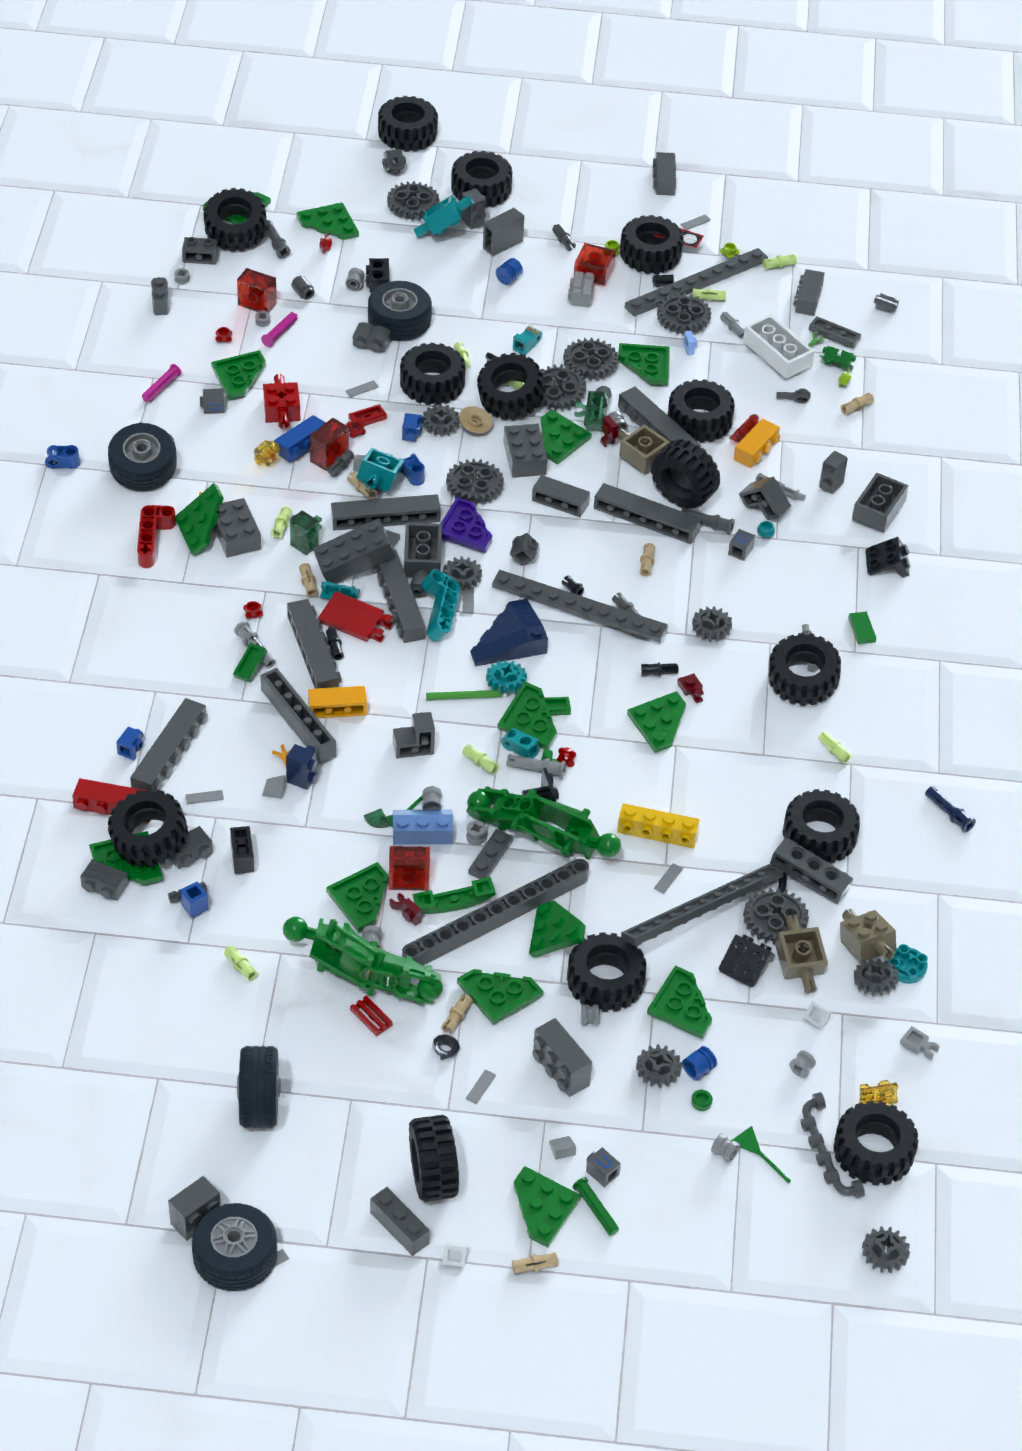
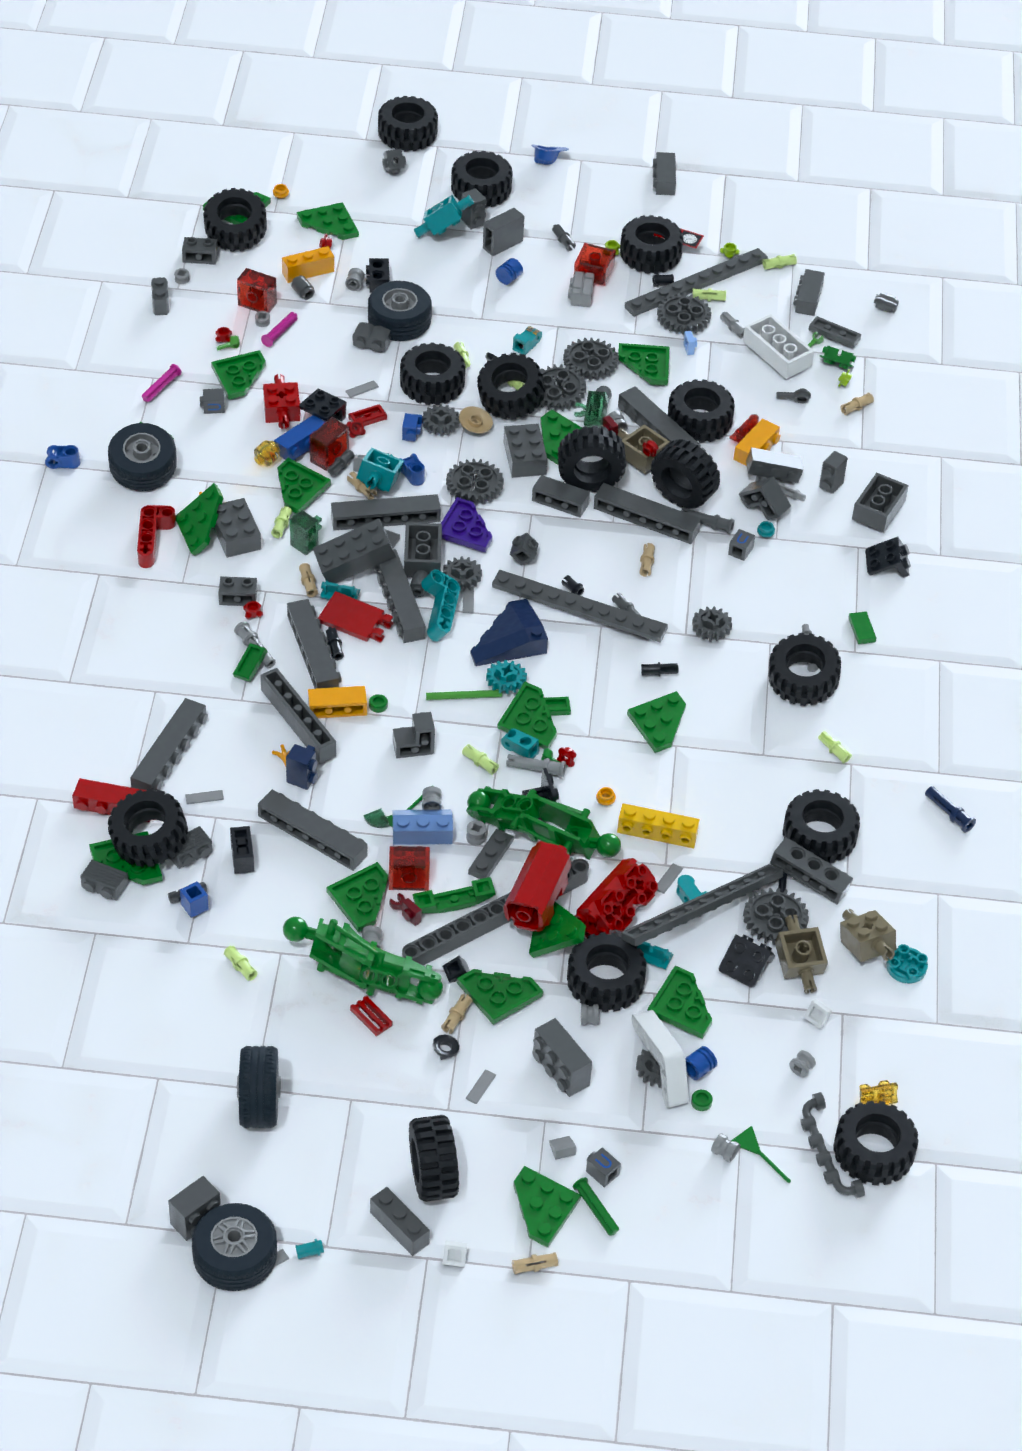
blue brick [116,726,144,761] -> none
light grey slope [262,775,286,799] -> none
dark grey pin [266,220,291,259] -> none
dark grey gear [387,181,439,220] -> none
dark red plate [677,673,704,703] -> none
light grey window [680,214,711,230] -> none
dark grey gear [854,958,898,996] -> none
dark grey gear [862,1226,910,1273] -> none
light grey plate [900,1026,940,1060] -> none
none -> bright green hand [216,336,240,351]
none -> dark grey brick [218,576,258,606]
none -> dark grey brick [258,789,368,871]
none -> light orange plate [273,184,289,199]
none -> green plate [277,458,331,515]
none -> light orange brick [282,246,334,283]
none -> teal pin [295,1239,324,1259]
none -> black bracket [299,388,347,421]
none -> green tile [369,694,388,713]
none -> black slope [442,956,470,983]
none -> red brick [503,841,571,932]
none -> blue piece [531,144,569,165]
none -> black tyre [558,426,626,492]
none -> red brick [575,858,658,939]
none -> light orange plate [596,787,616,805]
none -> white beam [631,1010,689,1108]
none -> teal hinge [637,942,674,970]
none -> red plate [642,440,659,457]
none -> teal leg [676,875,707,903]
none -> dark grey brick [746,447,804,483]

